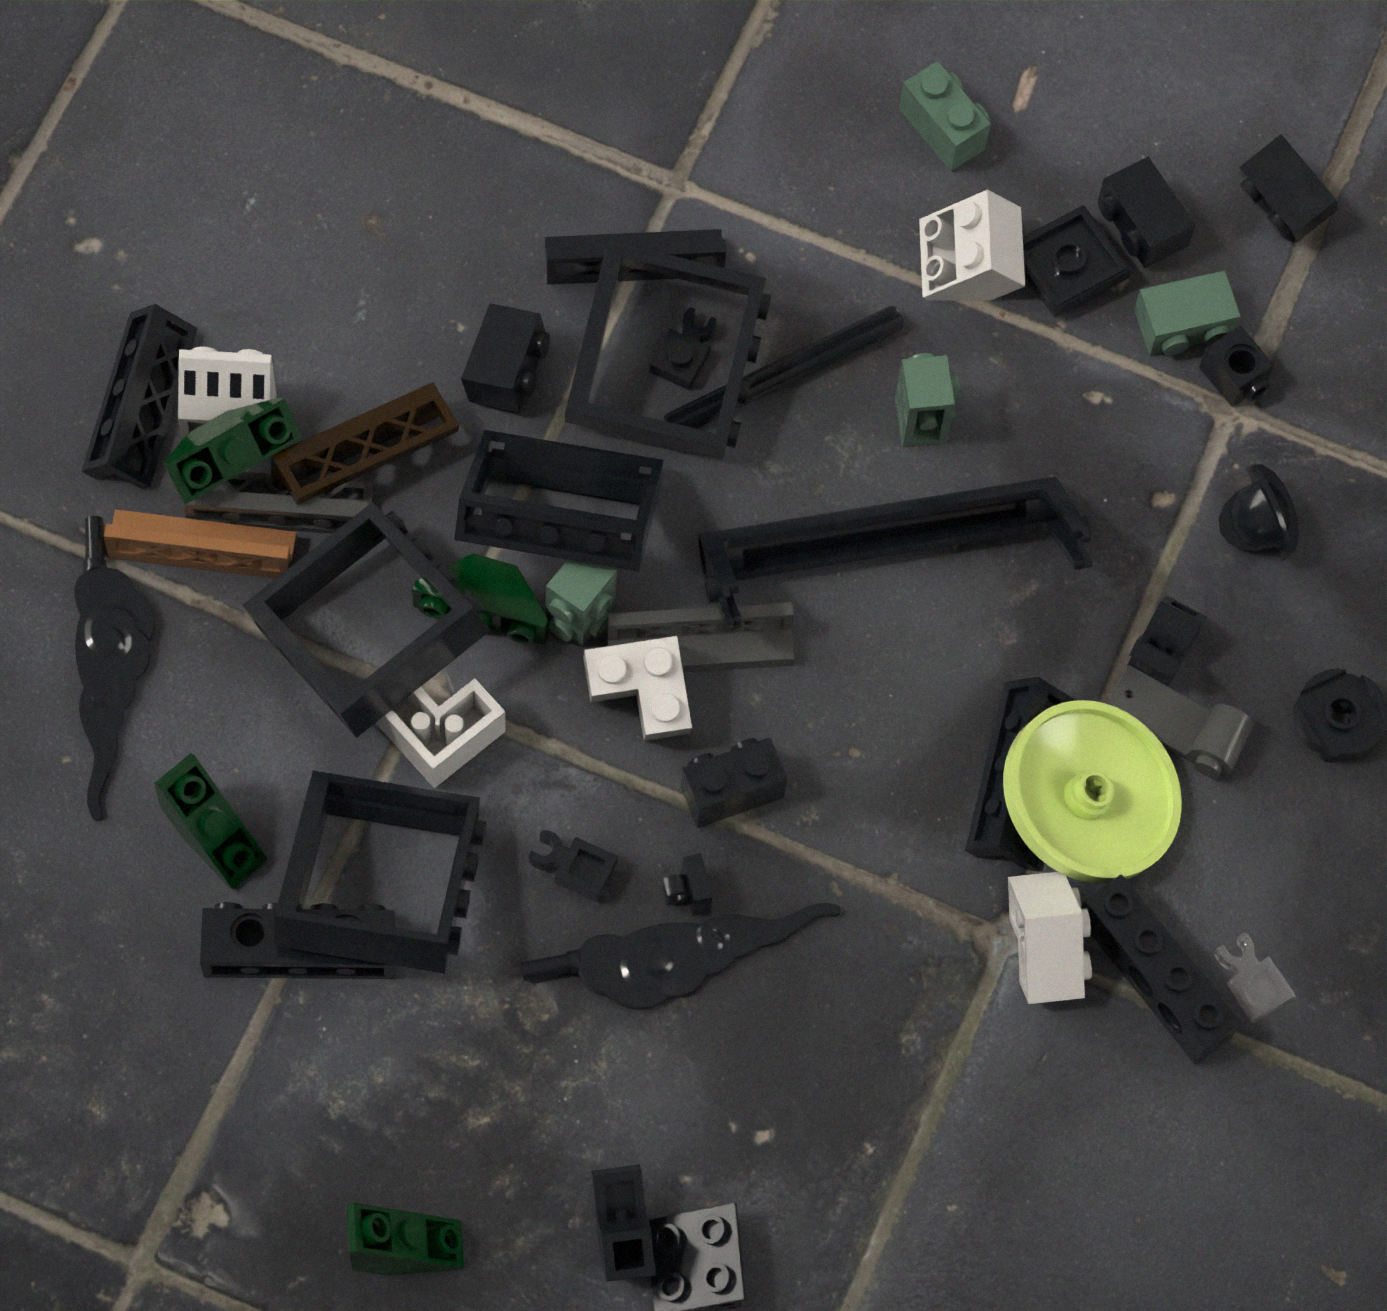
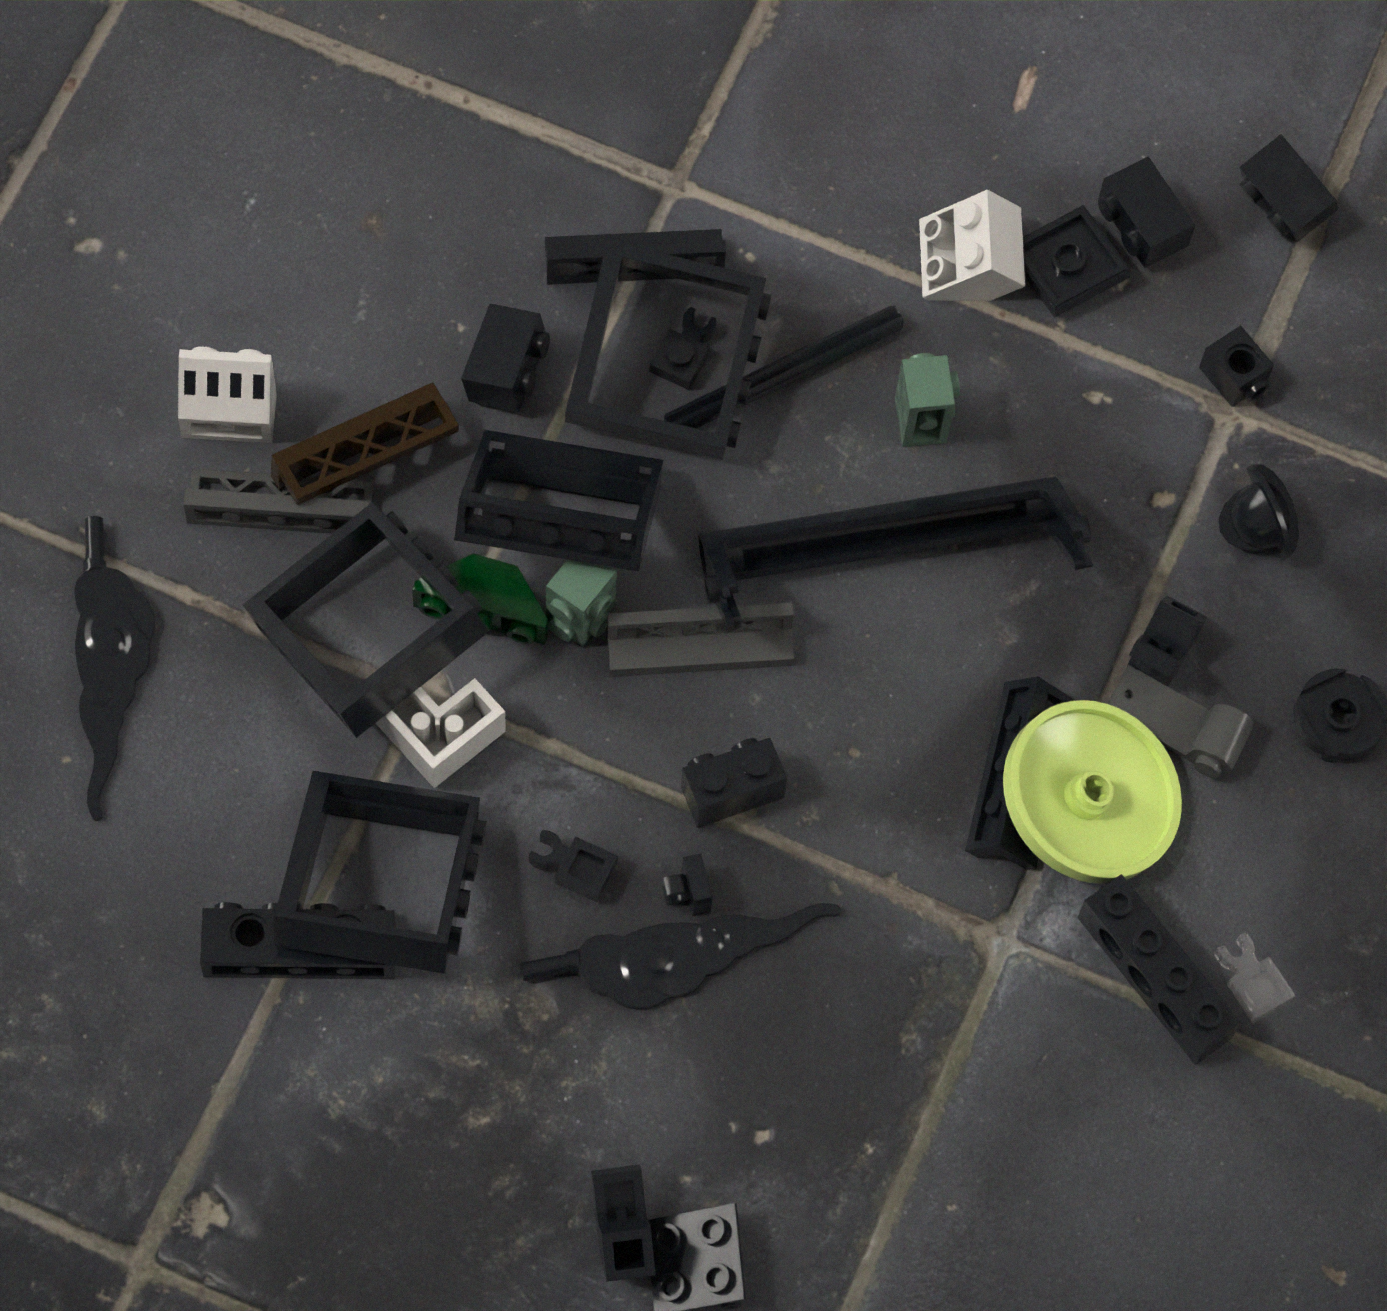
black fence [81,304,198,490] -> none
medium nougat fence [104,509,297,579] -> none
dark green slope [154,753,268,889] -> none
dark green slope [163,397,303,505] -> none
dark green slope [347,1202,464,1276] -> none
white brick [583,636,692,741] -> none
sand green brick [899,61,991,171] -> none
white brick [1008,872,1092,1004] -> none
sand green brick [1134,270,1241,356] -> none

